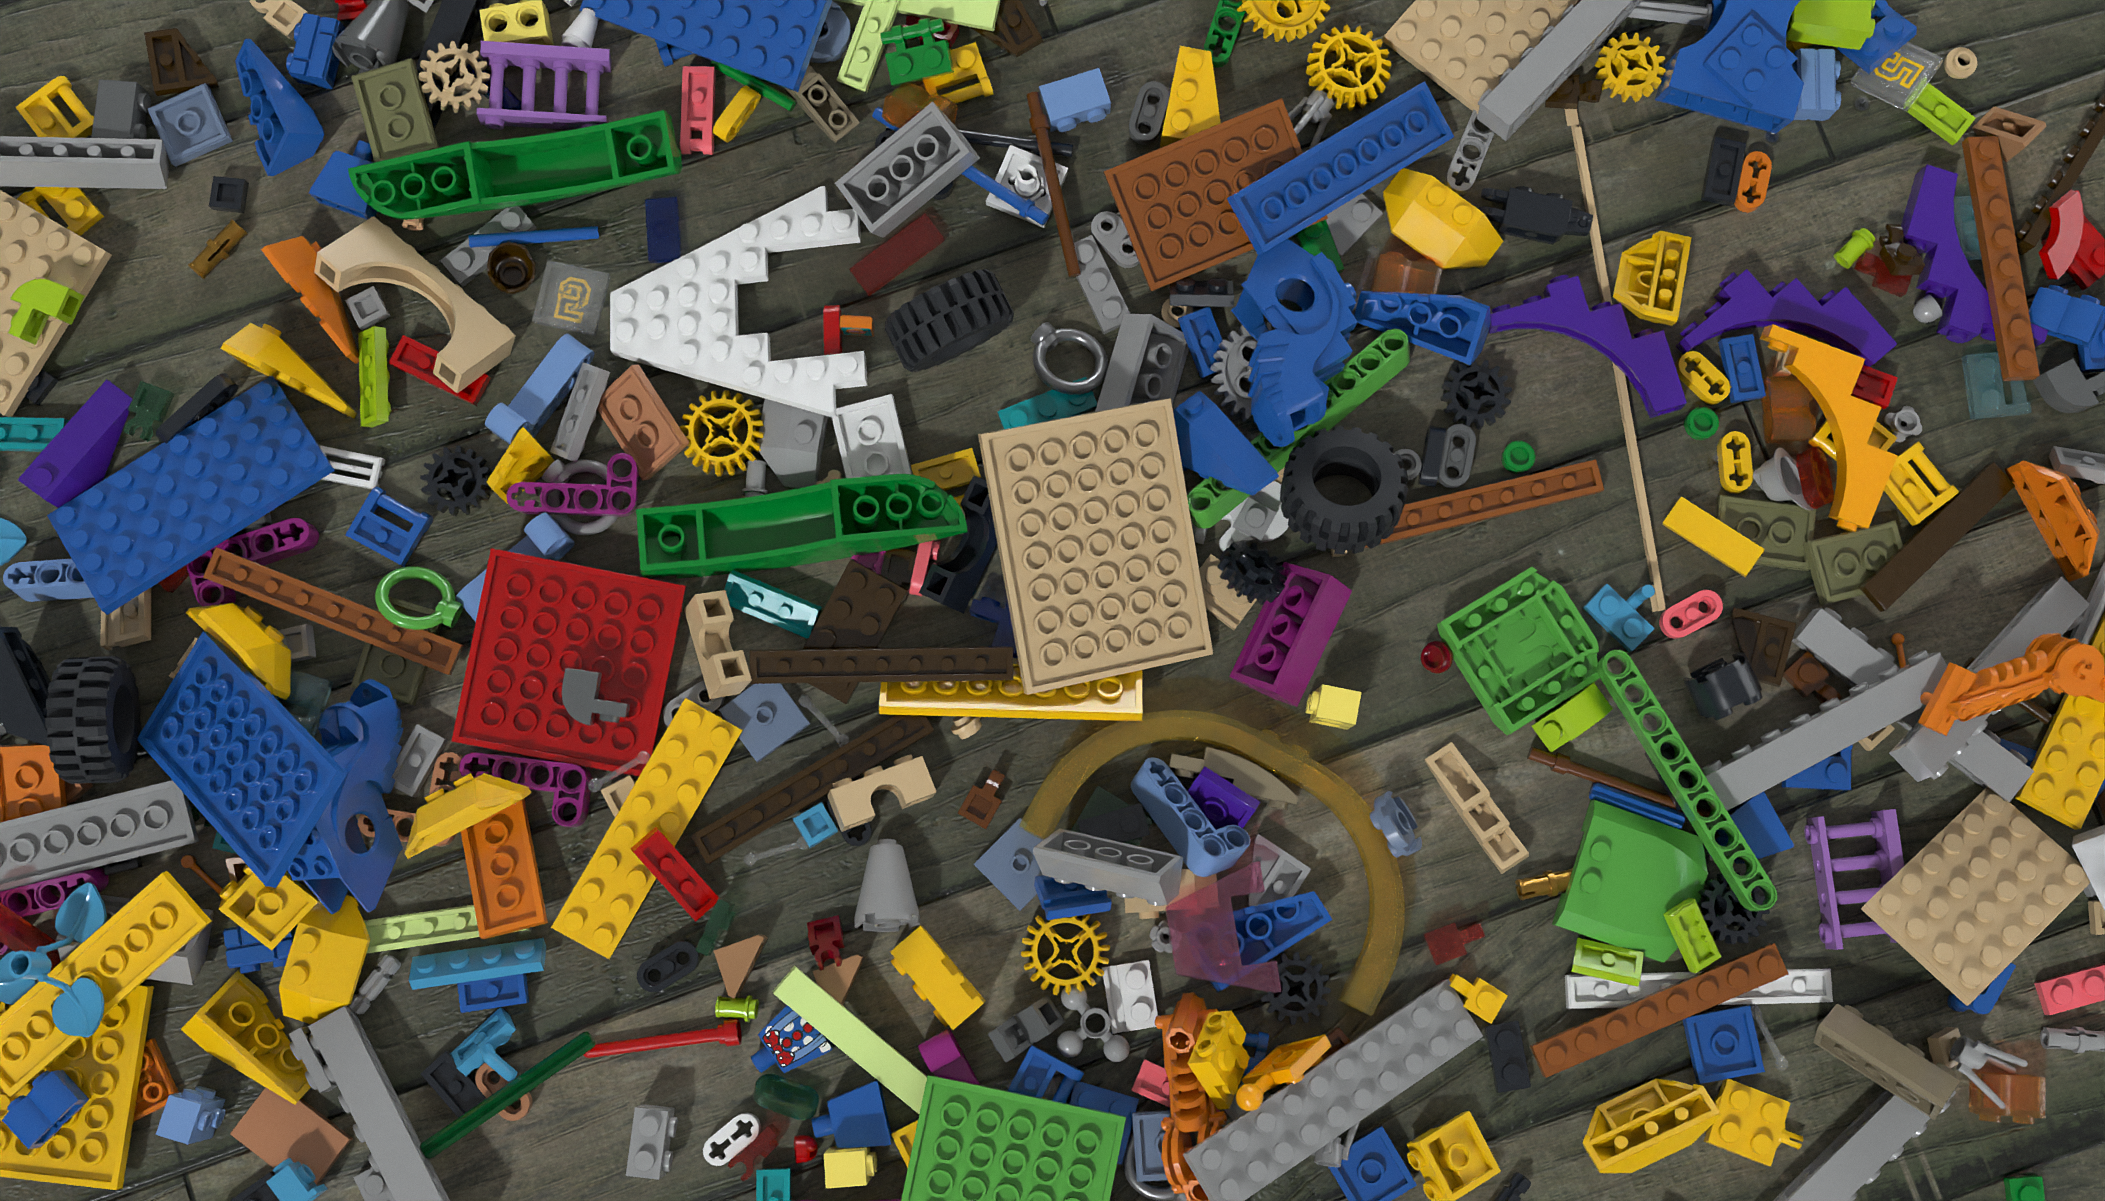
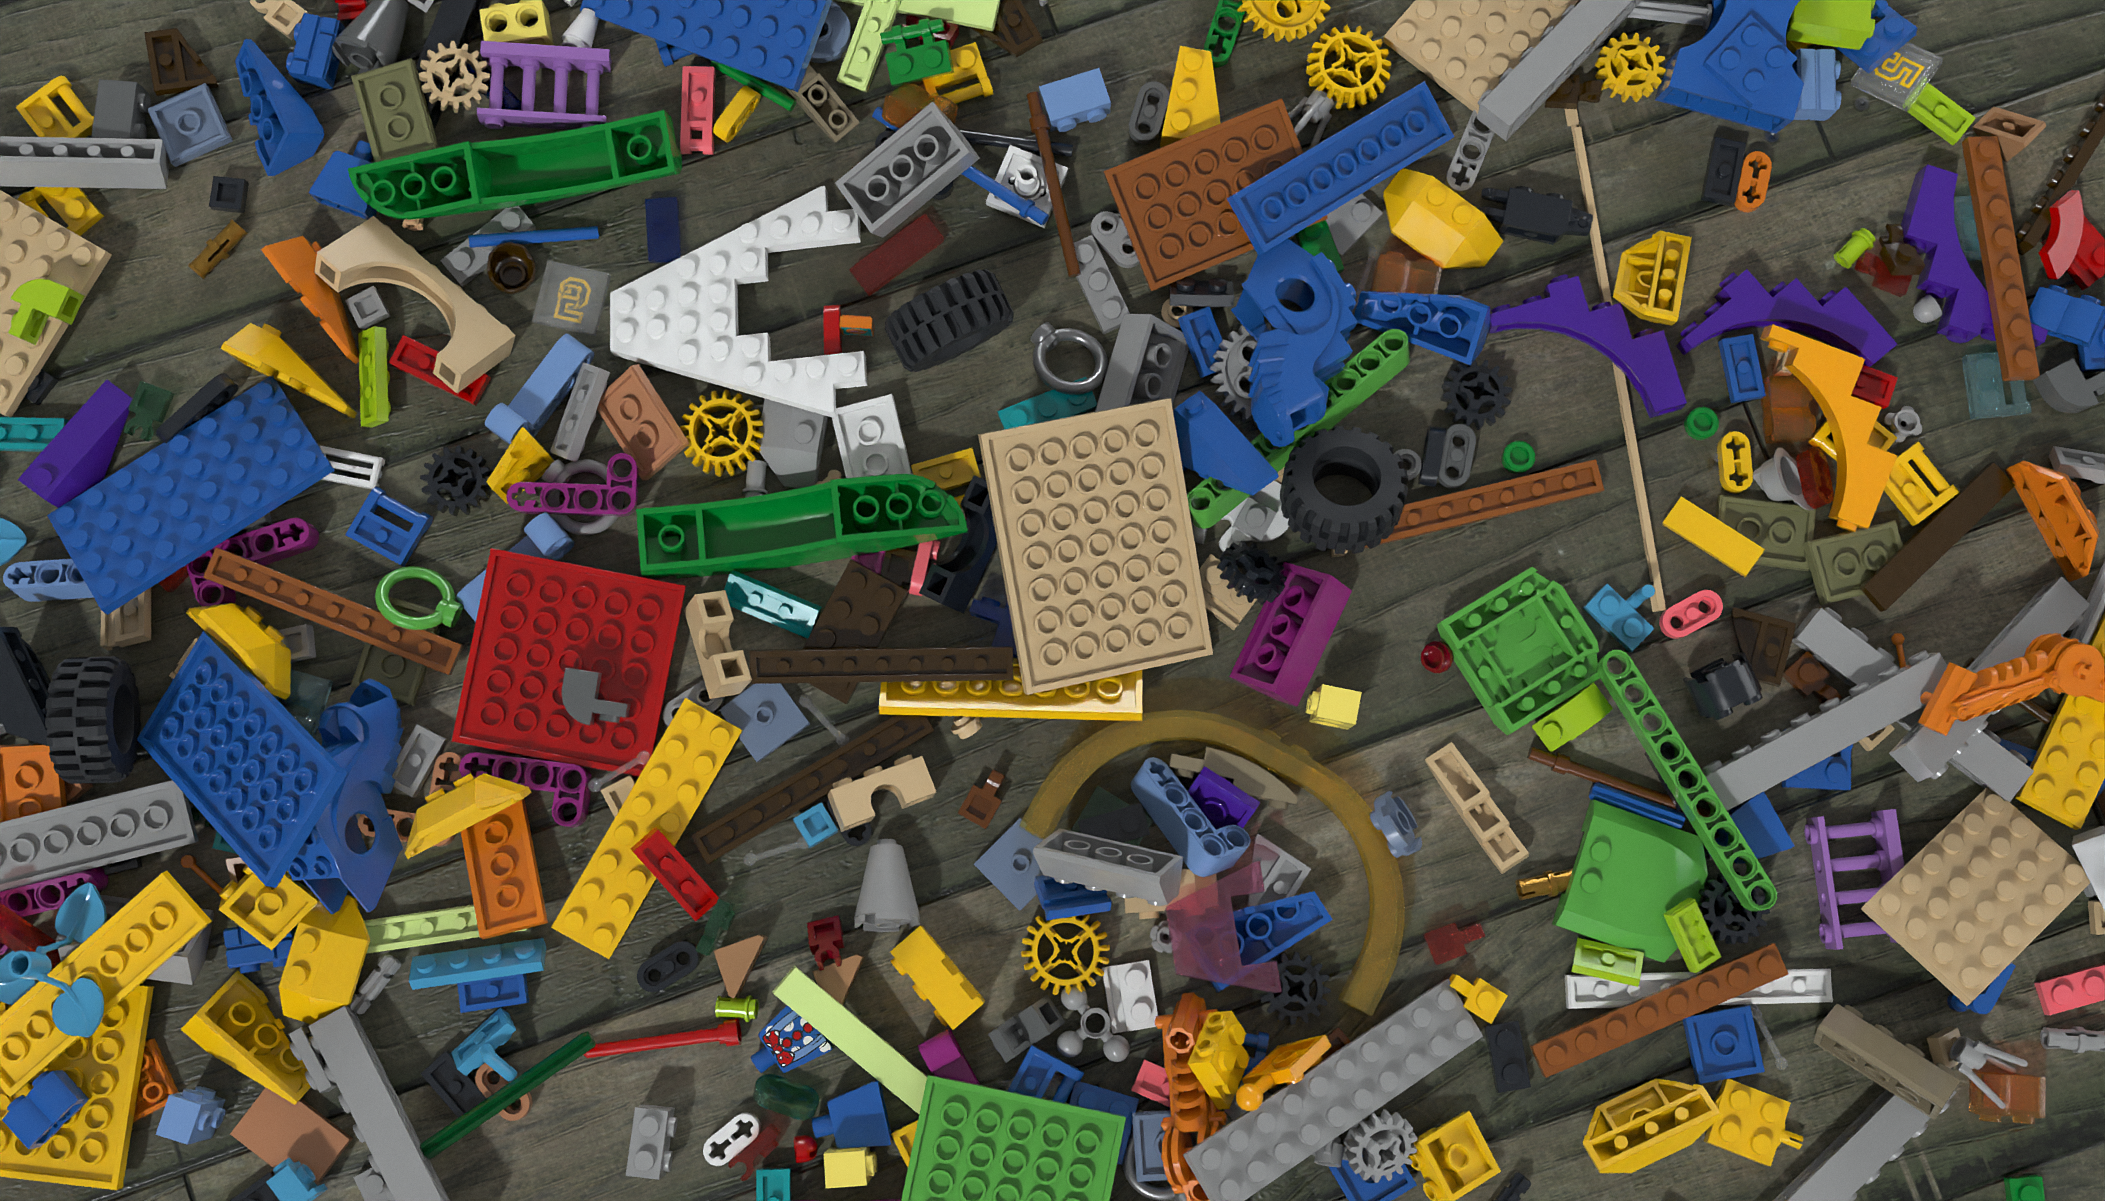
yellow beam [1675,351,1731,405] -> none
tan plate [1944,47,1977,79] -> none
none -> light grey gear [1344,1109,1418,1183]

